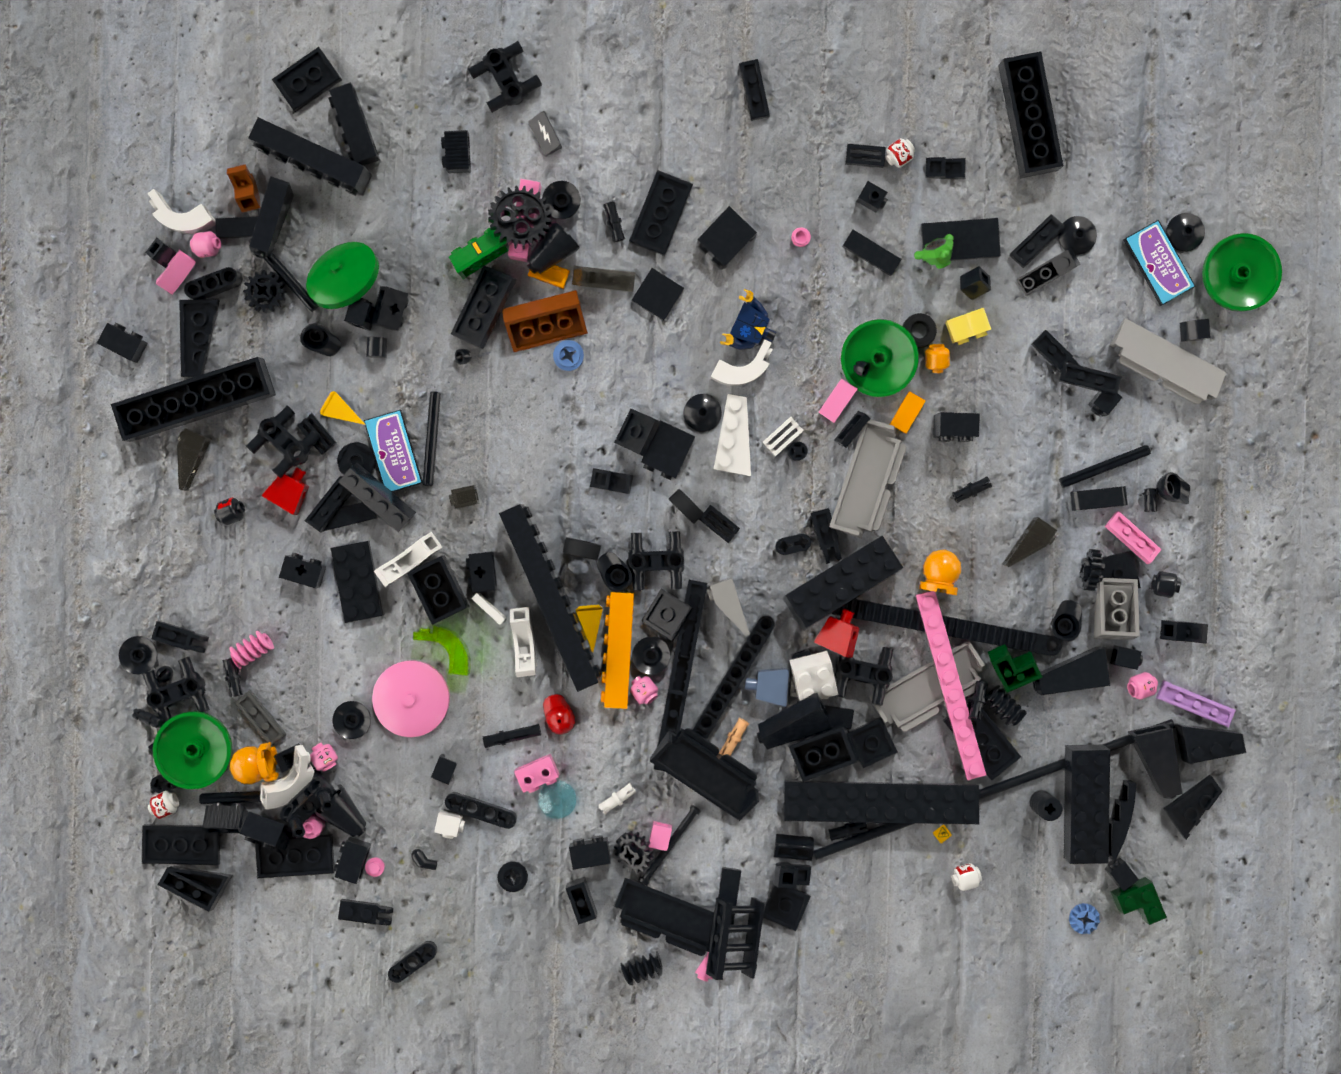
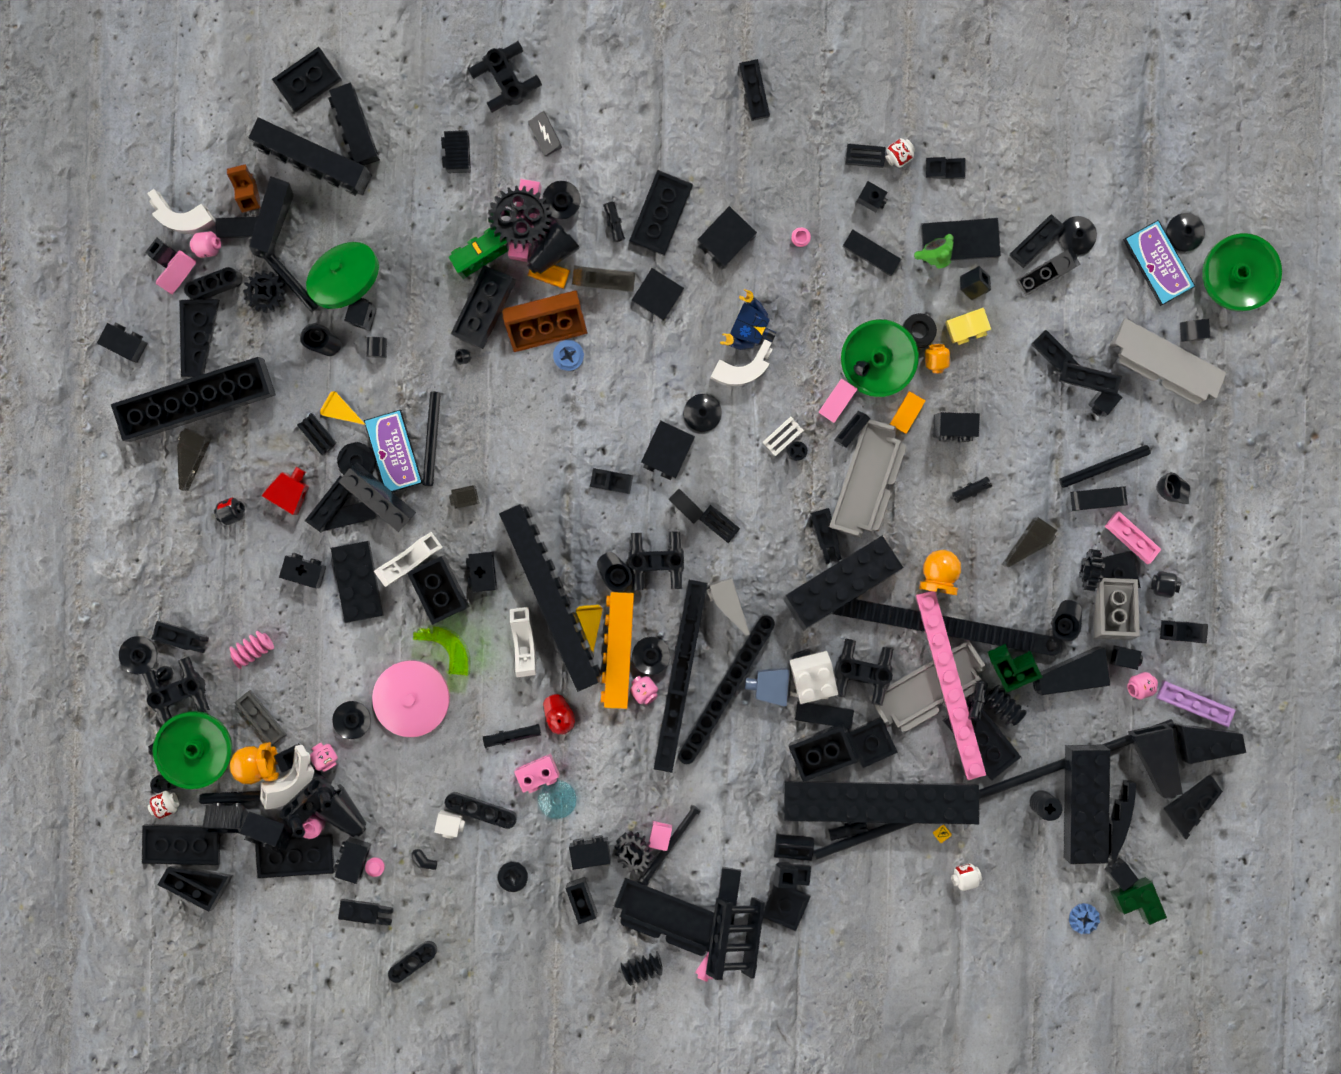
black axle [132,708,164,728] -> none
black pin [222,658,243,698] -> none
black piece [246,405,322,478] -> none
black brick [371,286,409,331] -> none
black panel [431,754,457,785] -> none
white tile [472,592,507,625] -> none
black tyre [563,537,601,560] -> none
white pin [598,783,637,815] -> none
black plate [614,408,661,457] -> none
black tile [642,588,694,641] -> none
black slope [650,728,759,821] -> none
white wing [713,394,751,476] -> none
light nougat pin [719,718,750,756] -> none
black slope [757,693,832,750] -> none
black beam [775,534,811,555] -> none
torso [814,609,859,658] -> none
black brick [998,51,1064,179] -> none
black pin [1142,488,1158,512] -> none

